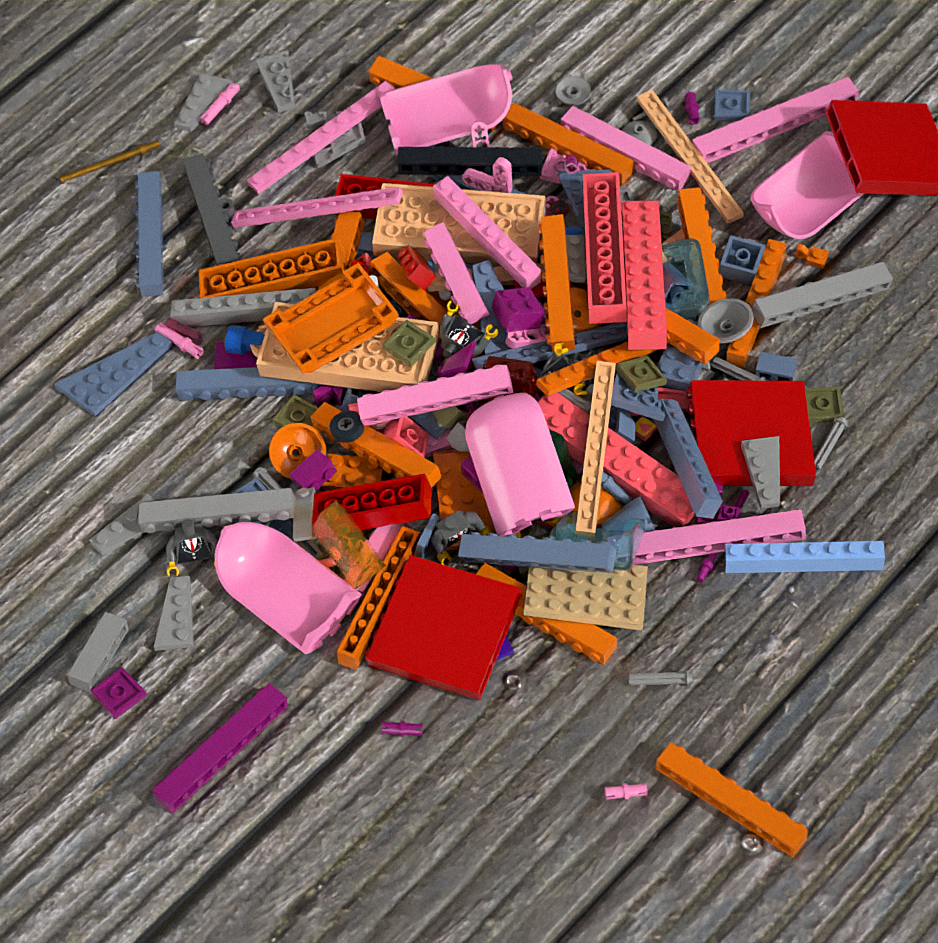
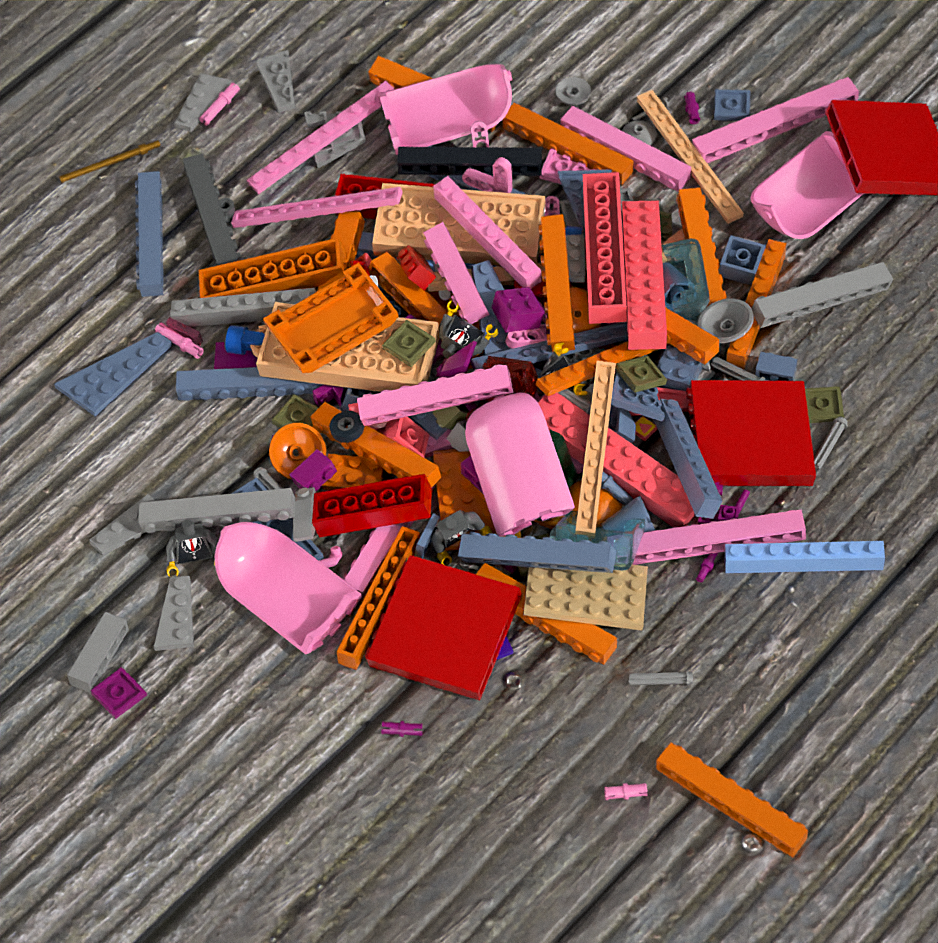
magenta brick [153,683,288,814] -> none
clear yellow slope [312,501,386,589] -> none
clear red tile [550,200,569,217] -> none
magenta pin [564,154,578,174] -> none
light grey wing [741,436,780,509] -> none
orange plate [795,244,829,269] -> none

